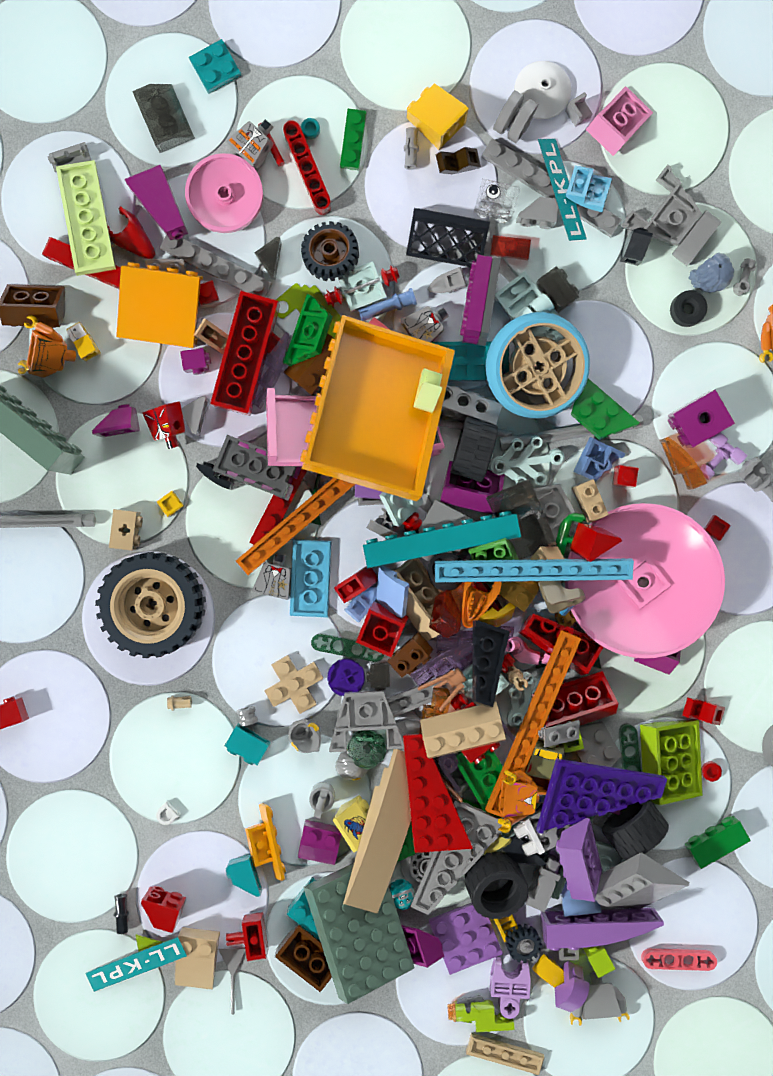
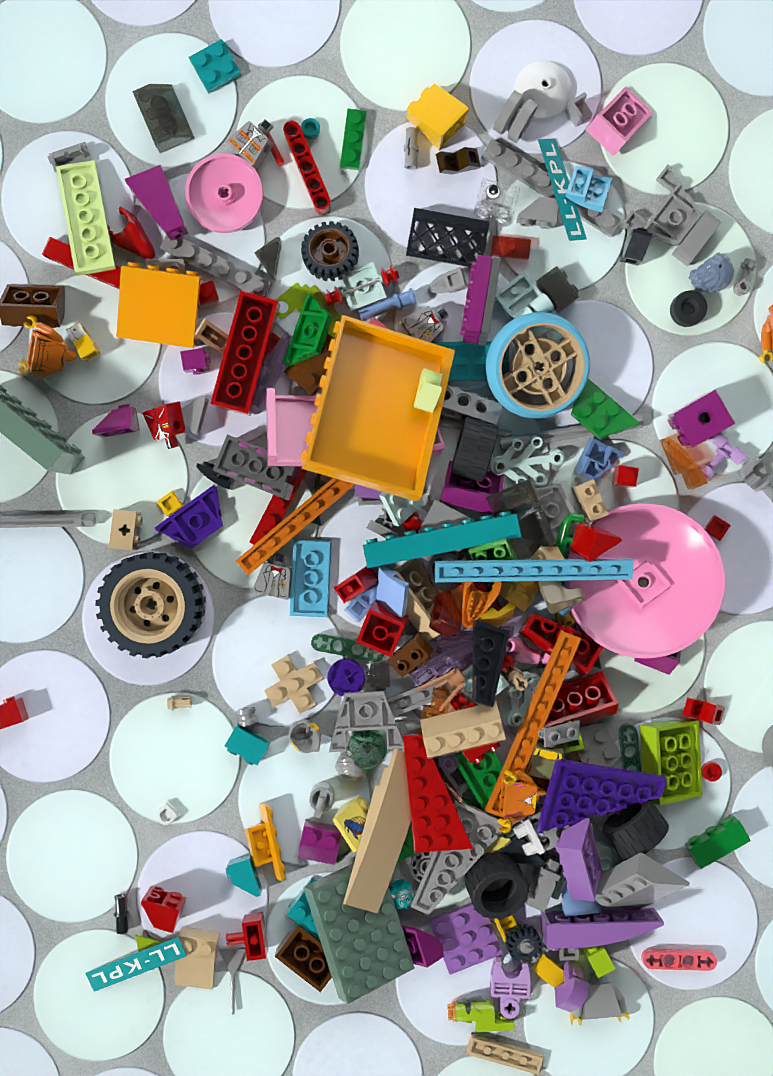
none -> dark purple wing [154,485,223,549]

